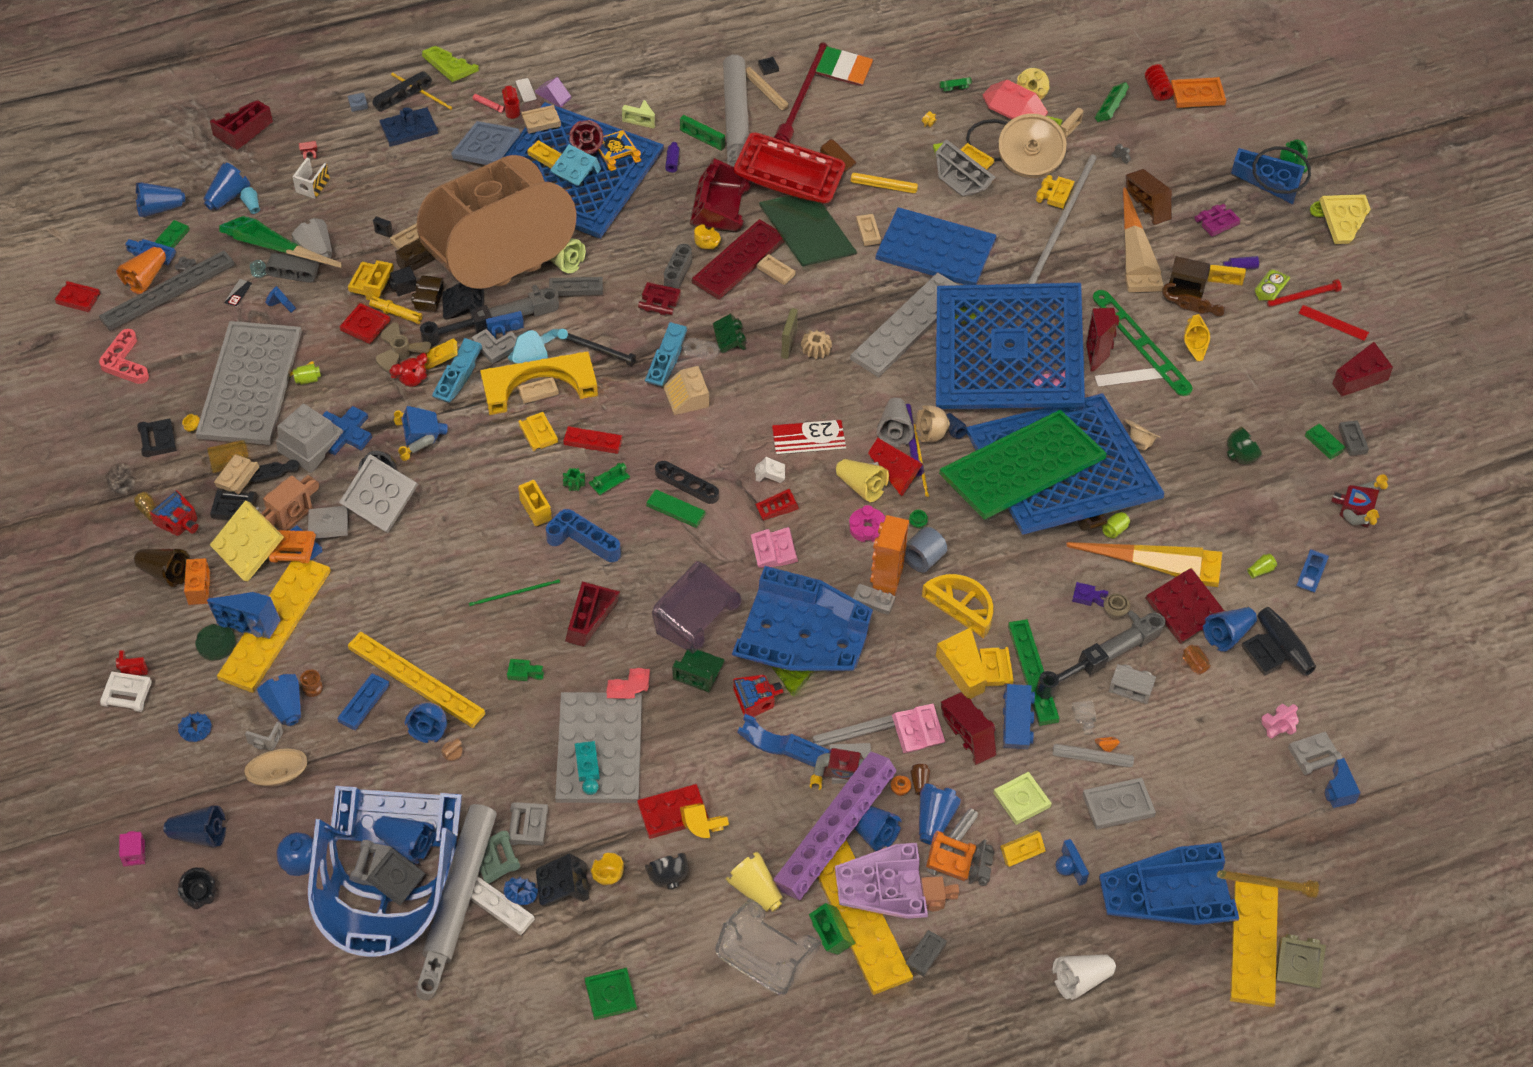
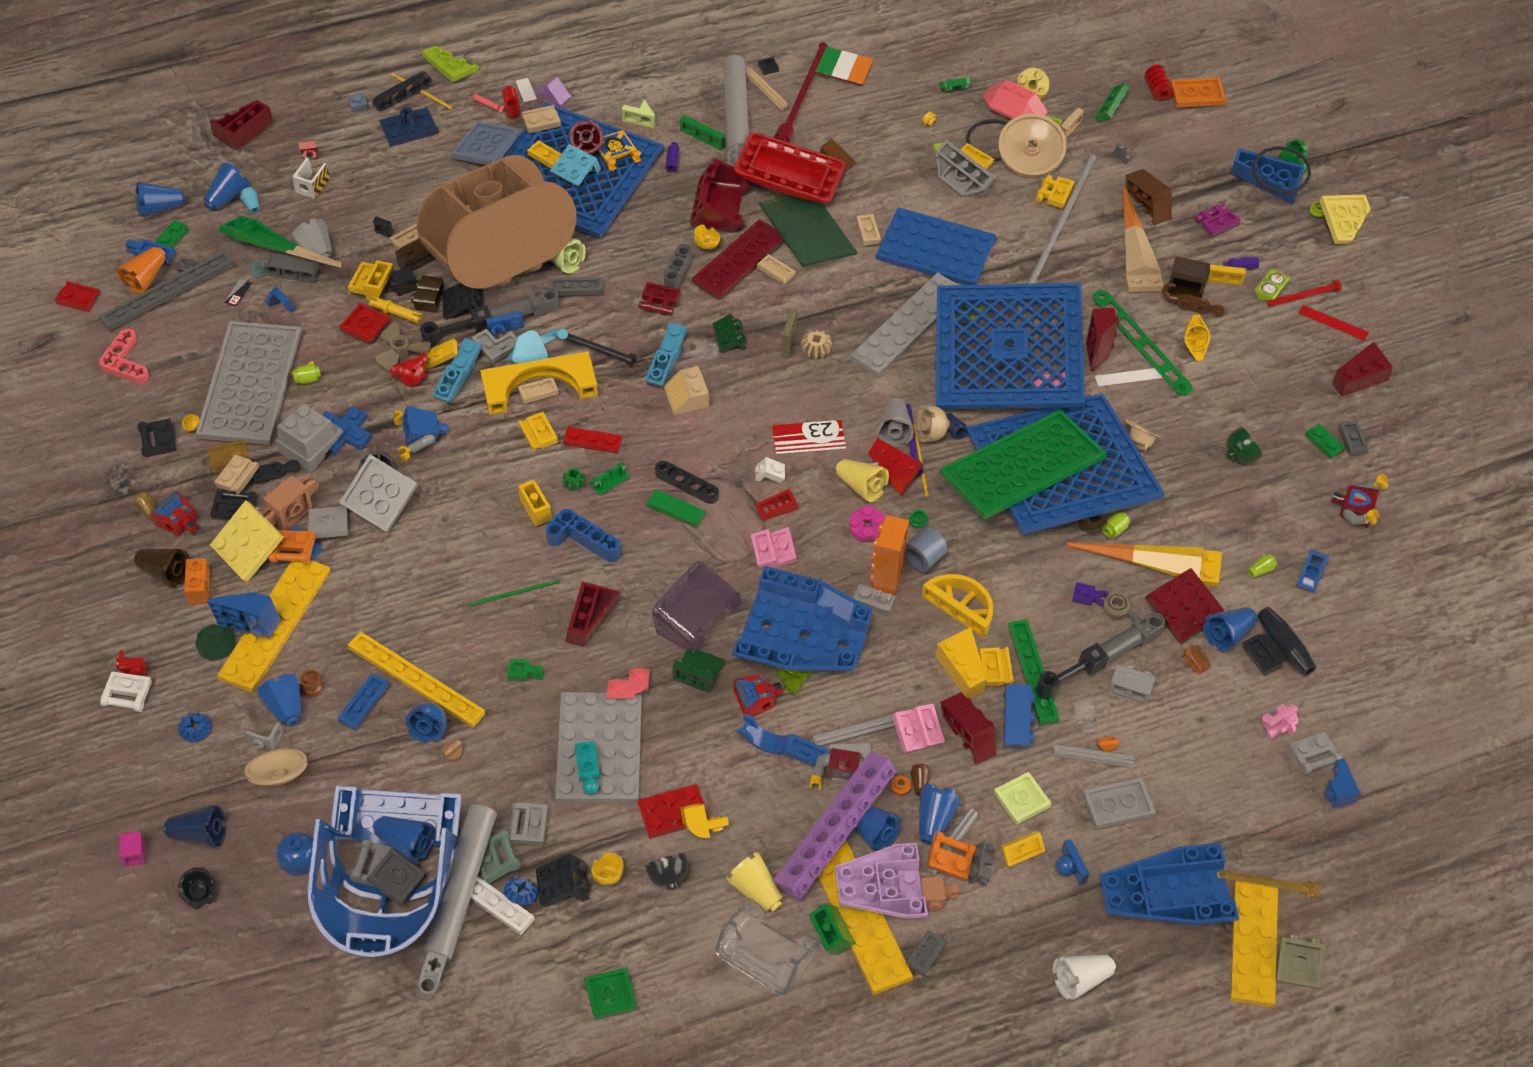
yellow axle [851,172,918,193] -> none

